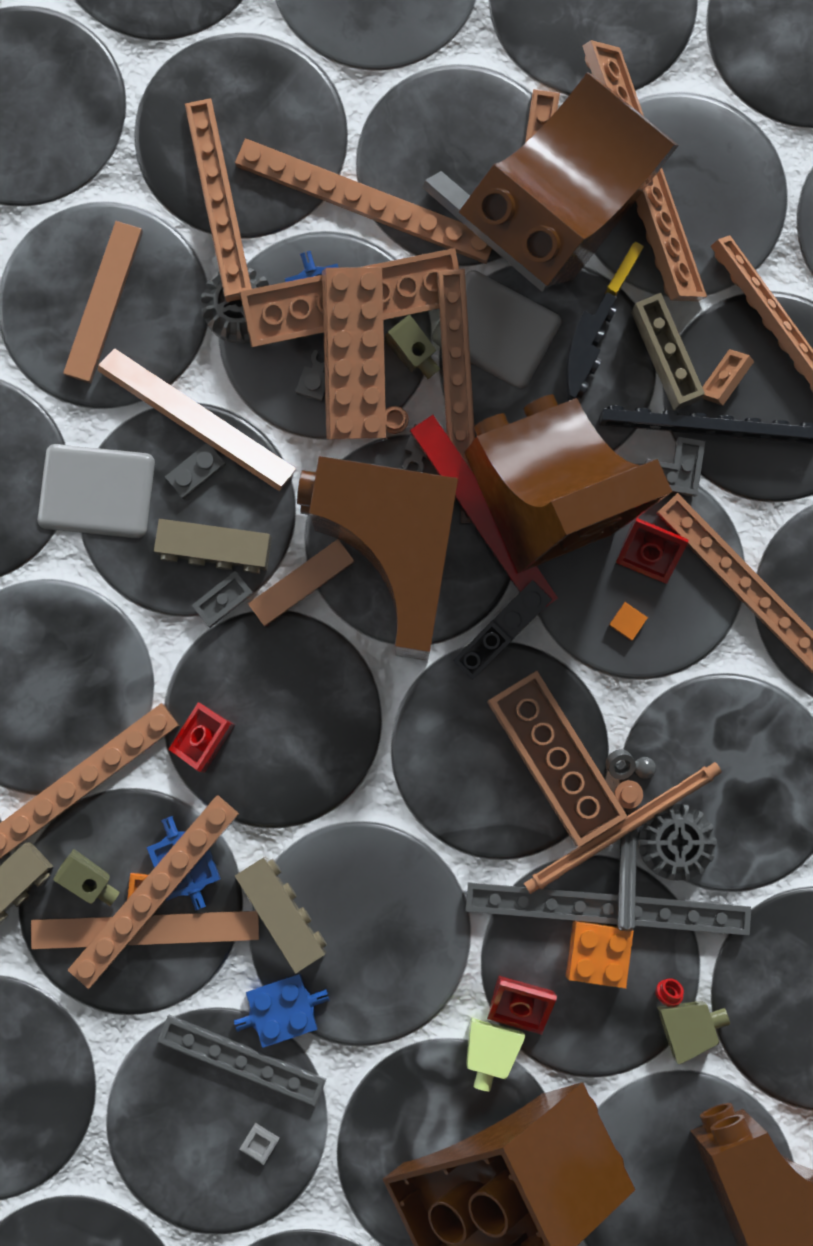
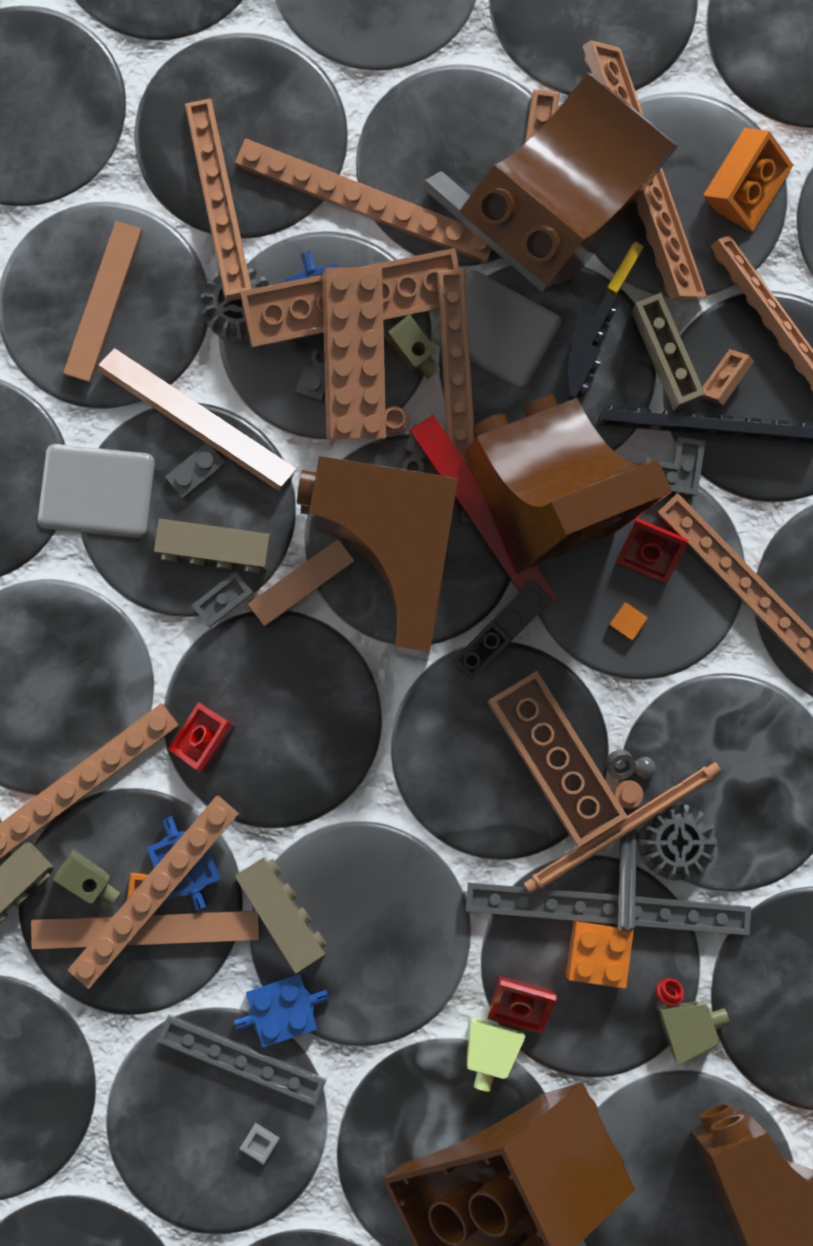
none -> orange slope [703,128,794,232]

